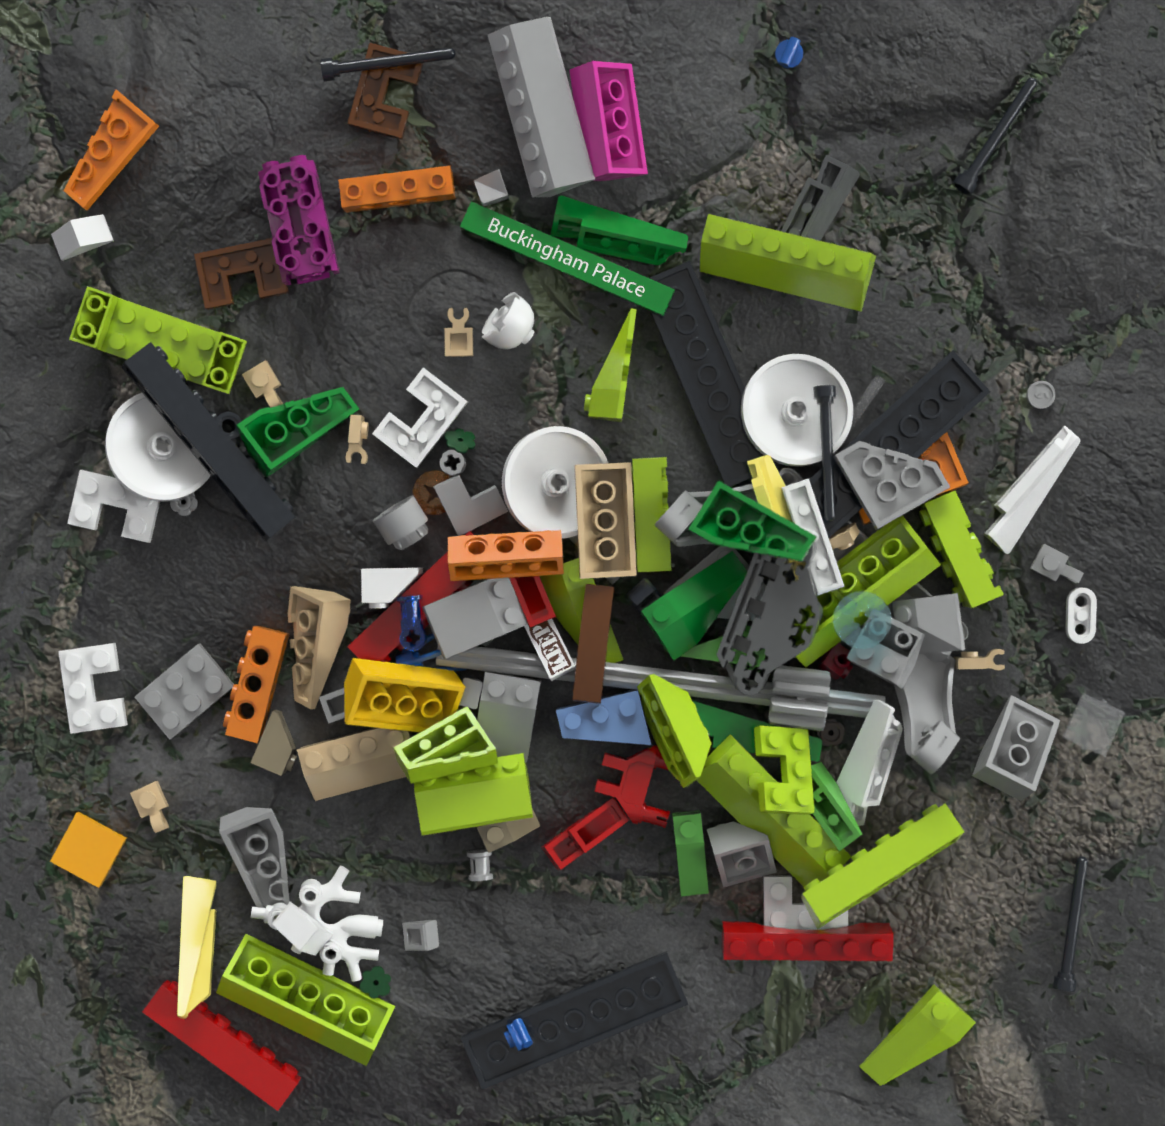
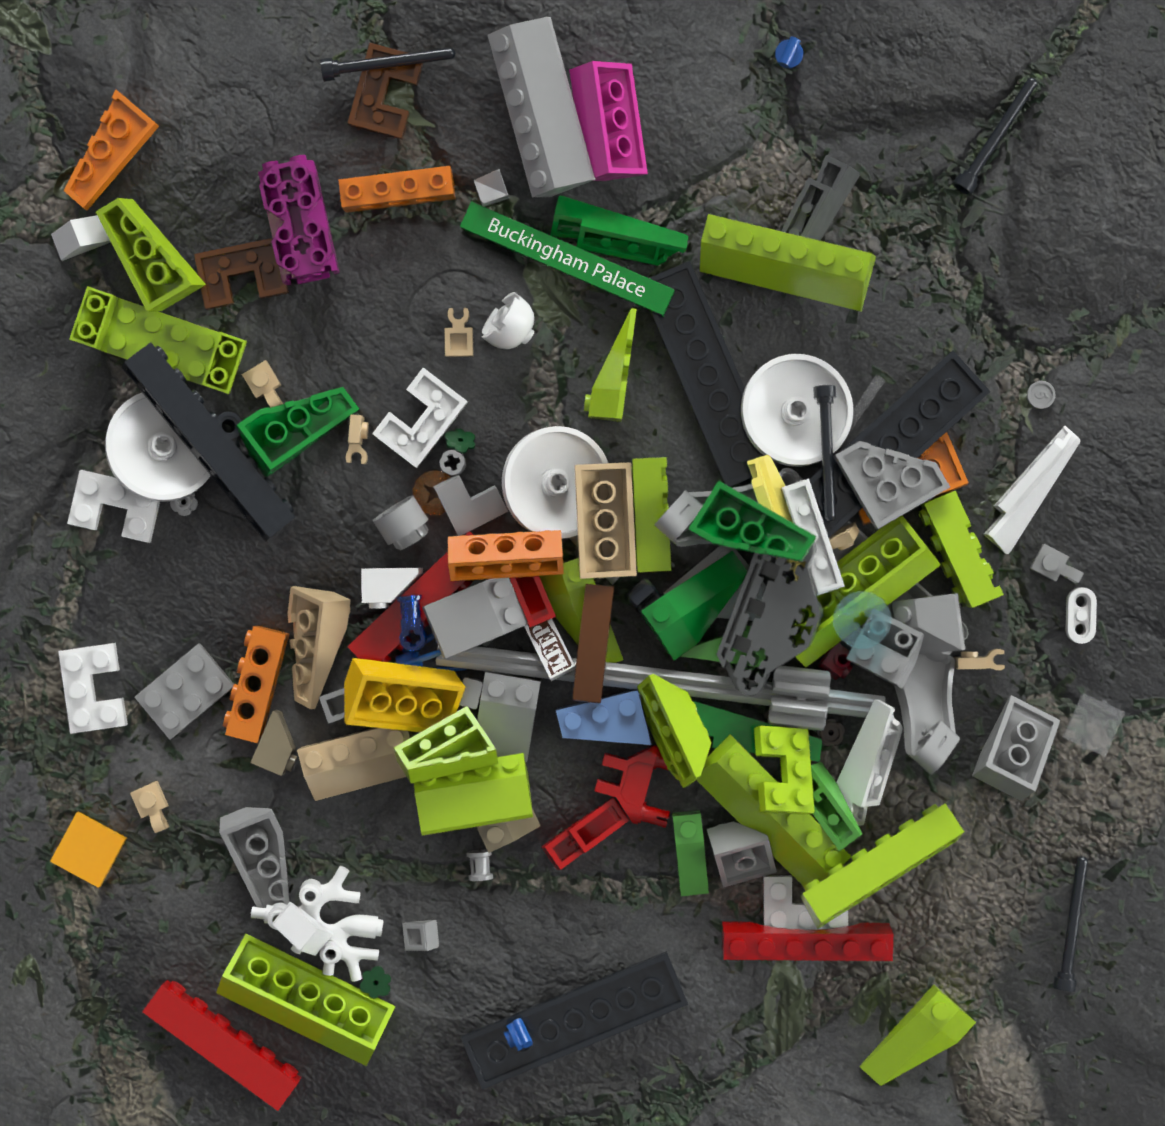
light yellow wedge [177,876,217,1019] -> none
none -> lime wedge [96,198,206,312]

